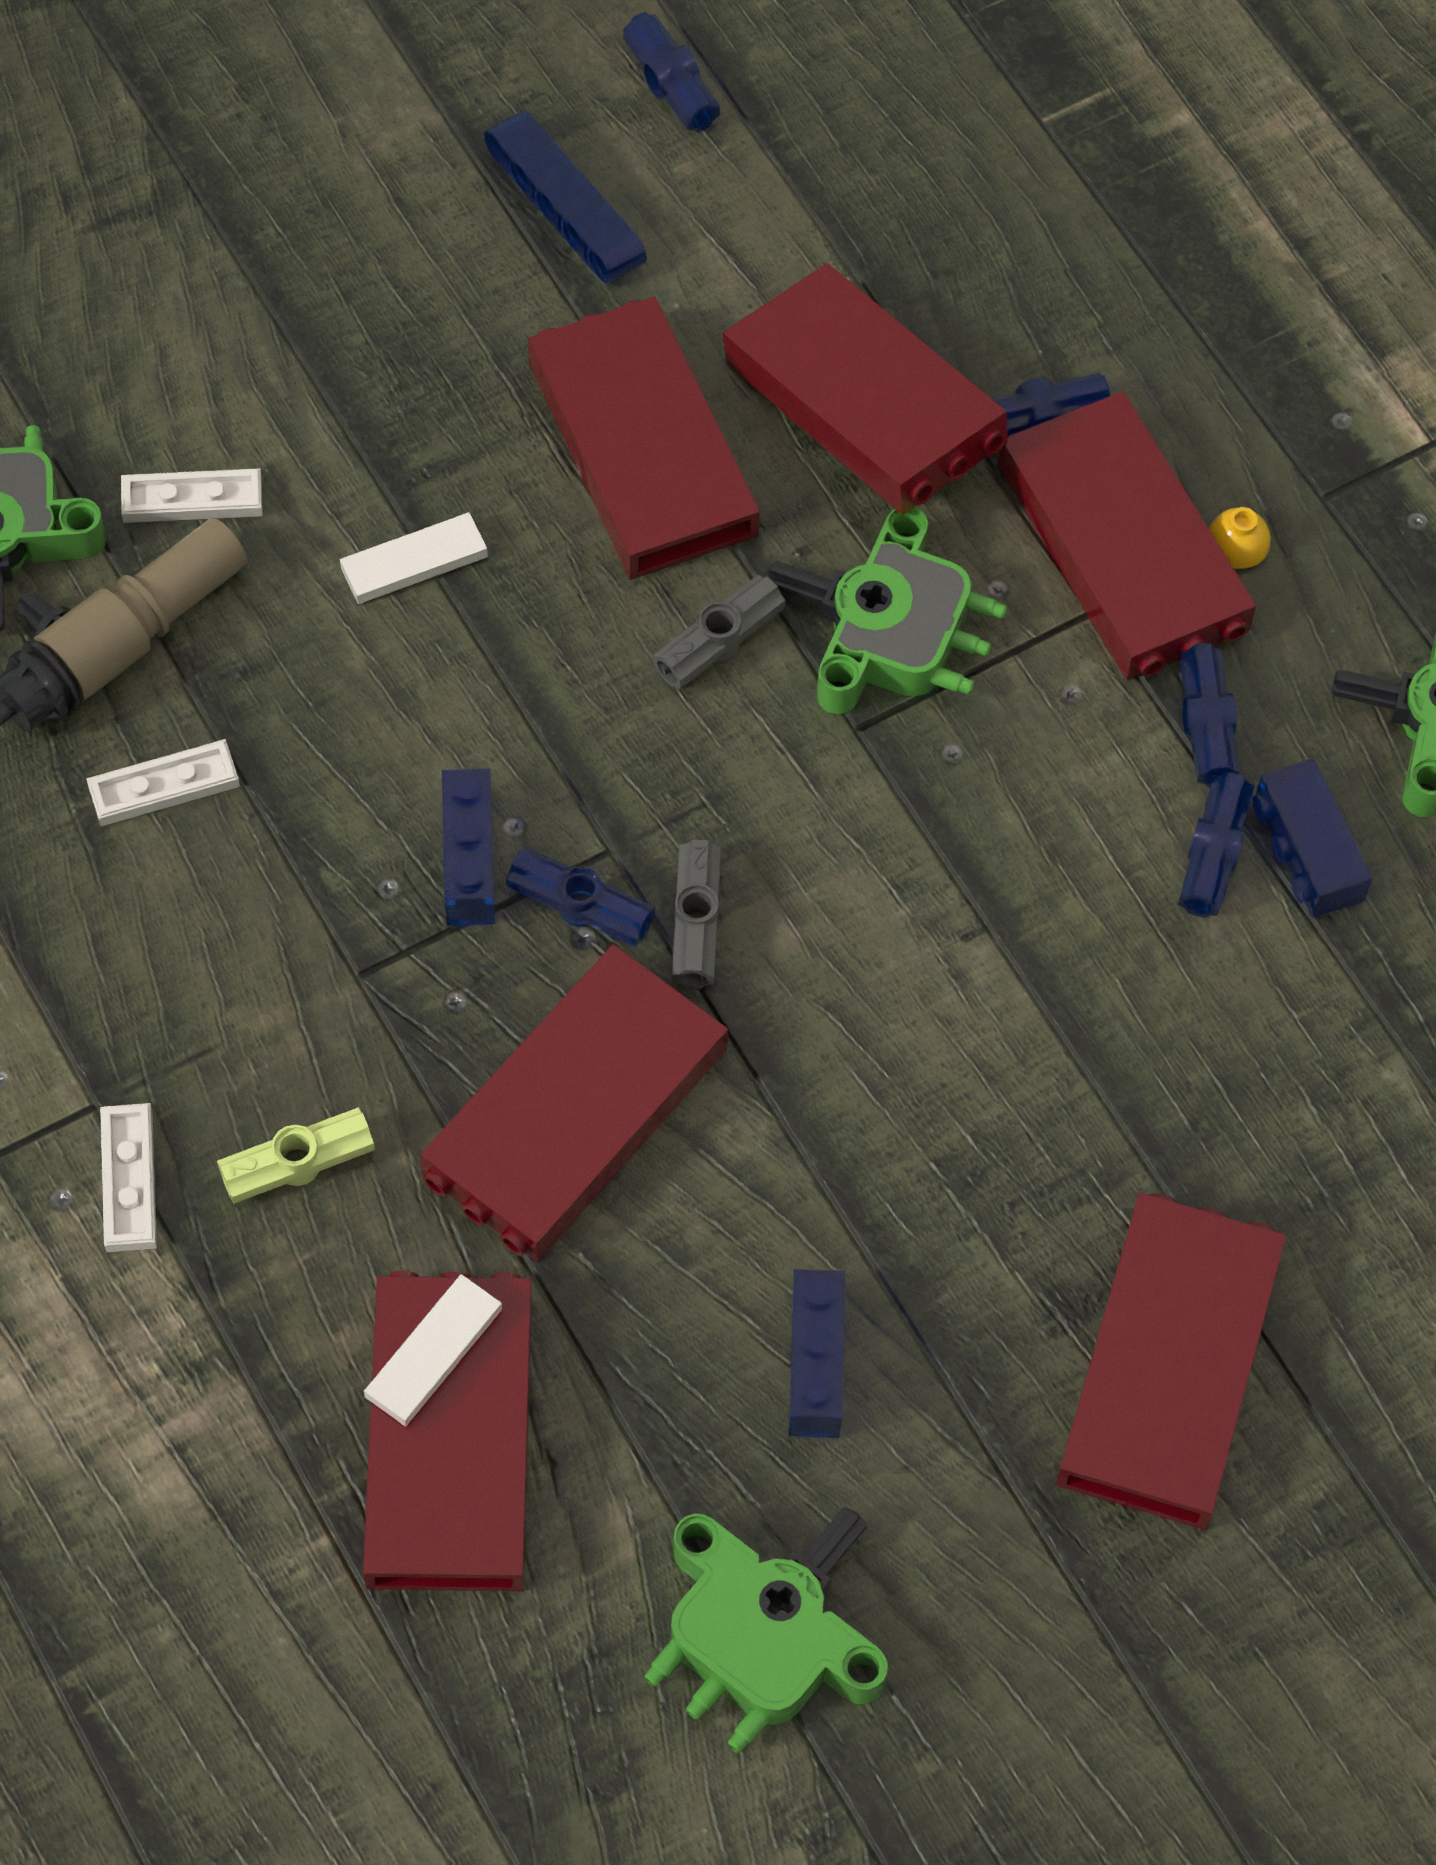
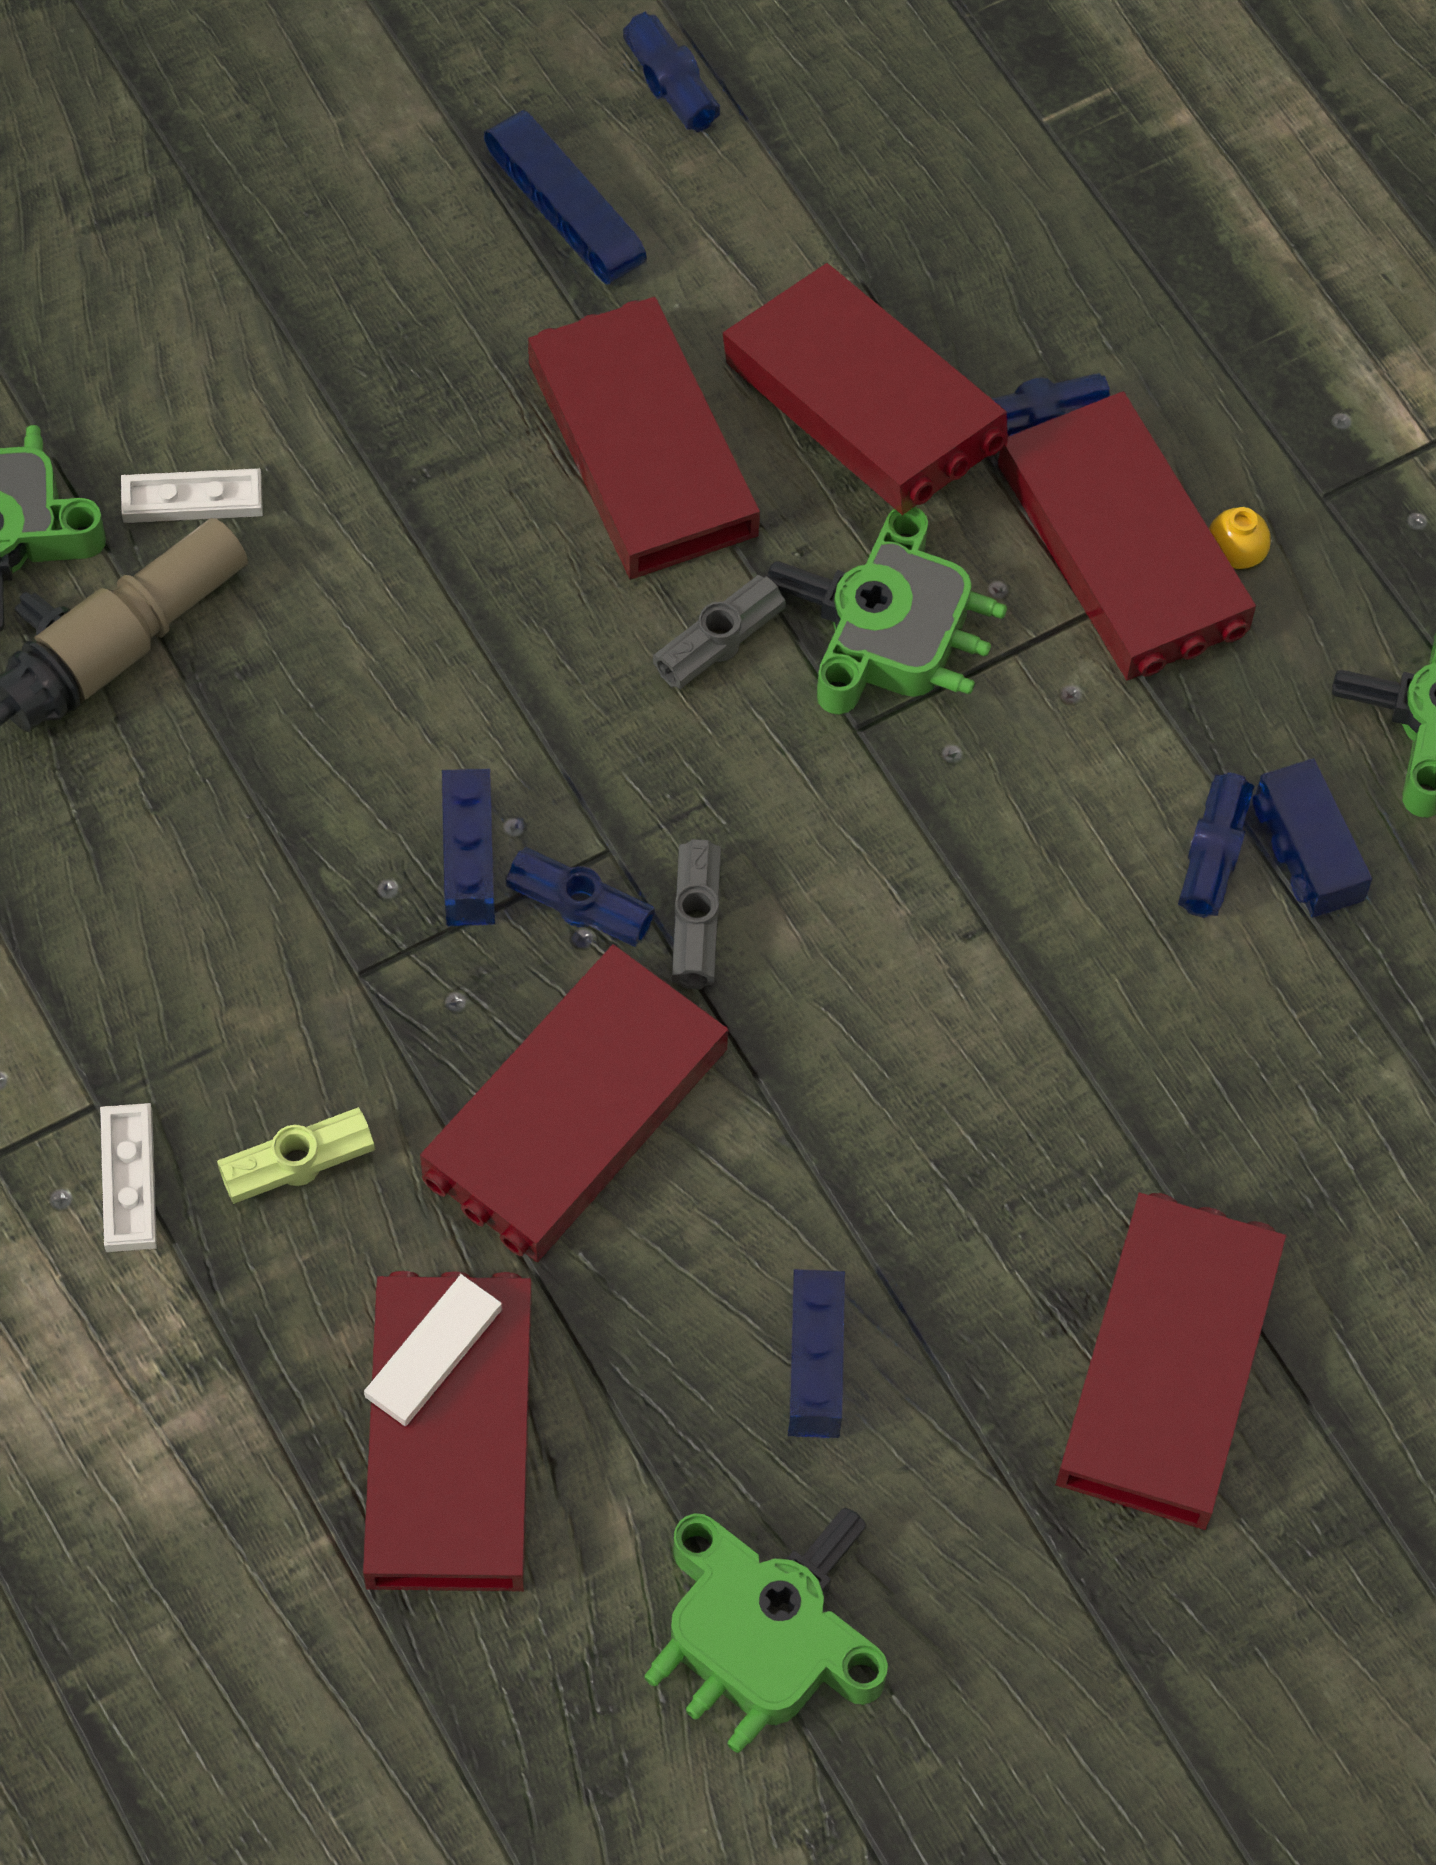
white tile [86,739,240,827] -> none
white tile [340,512,488,604] -> none
clear blue piece [1180,644,1240,788] -> none

